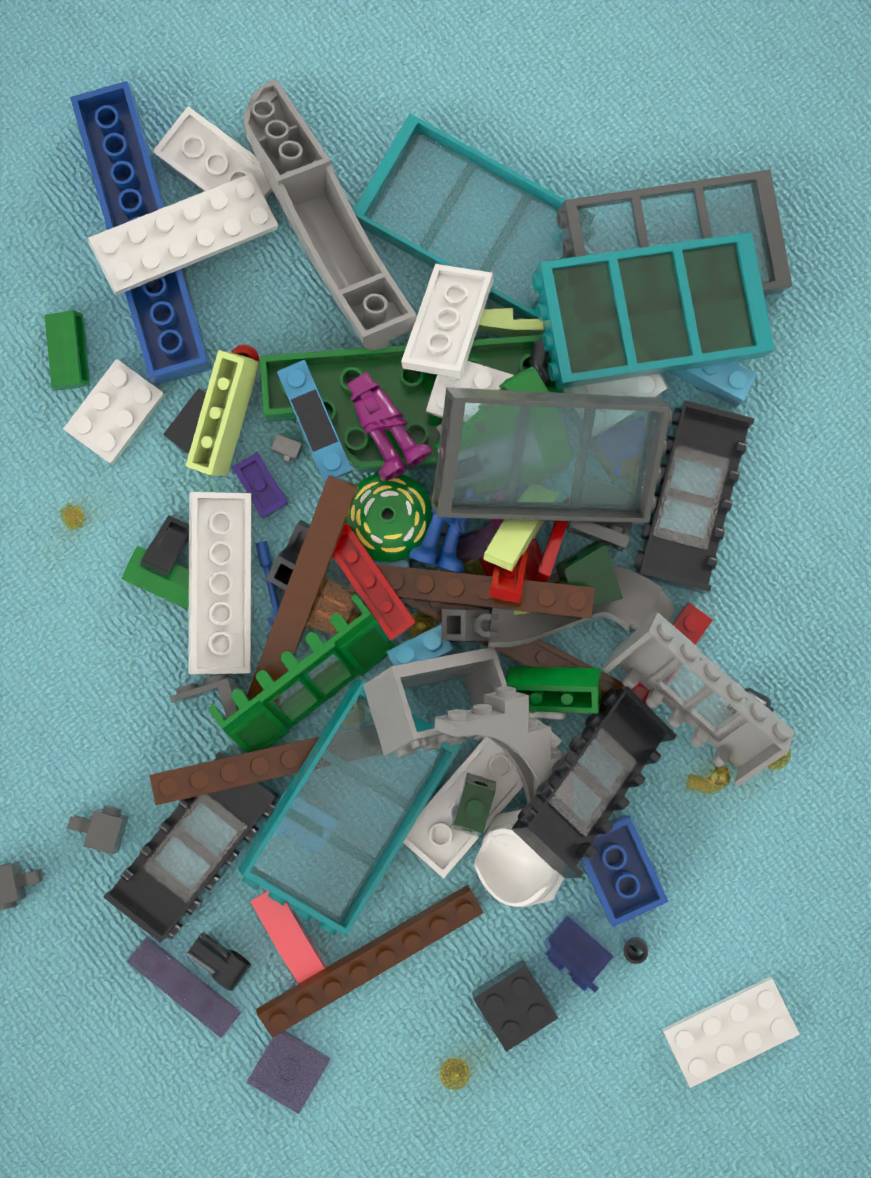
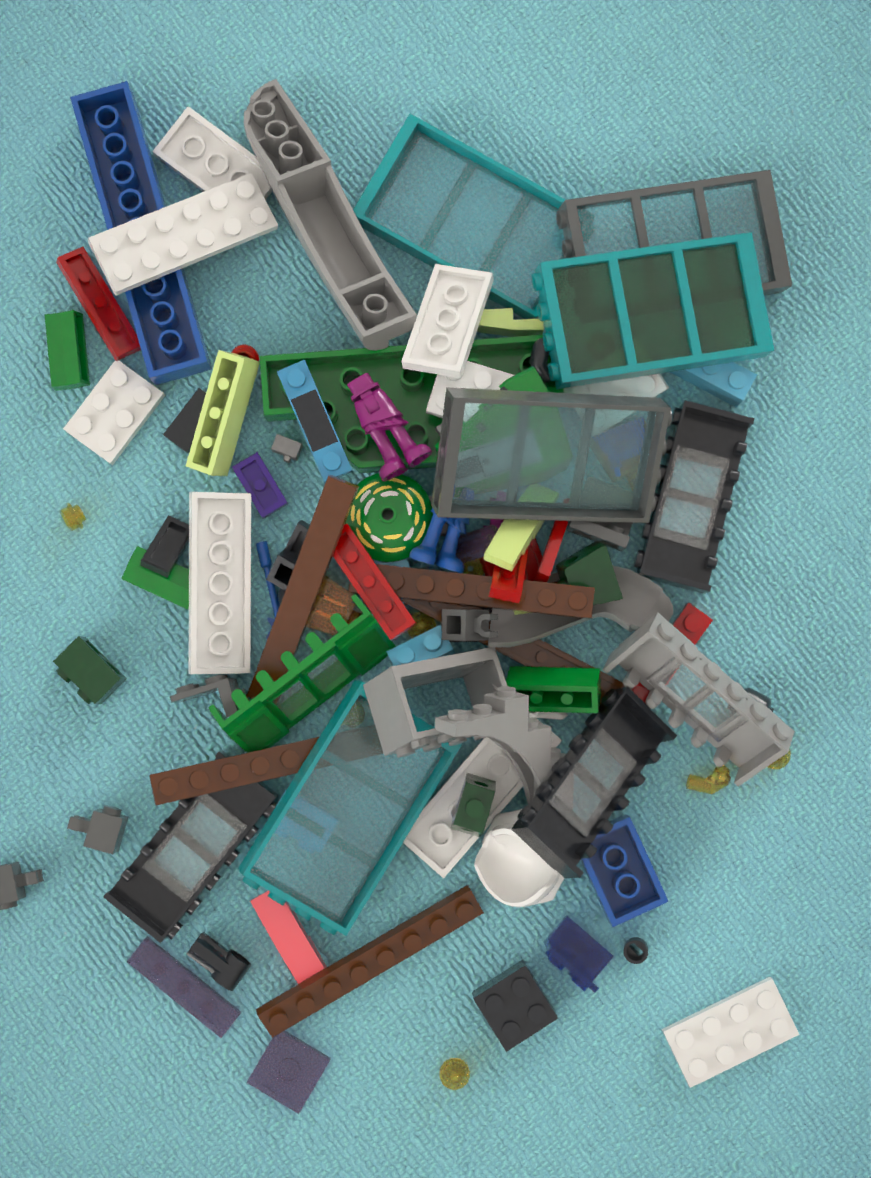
none -> dark green brick [53,636,127,704]
none -> red plate [56,247,141,361]

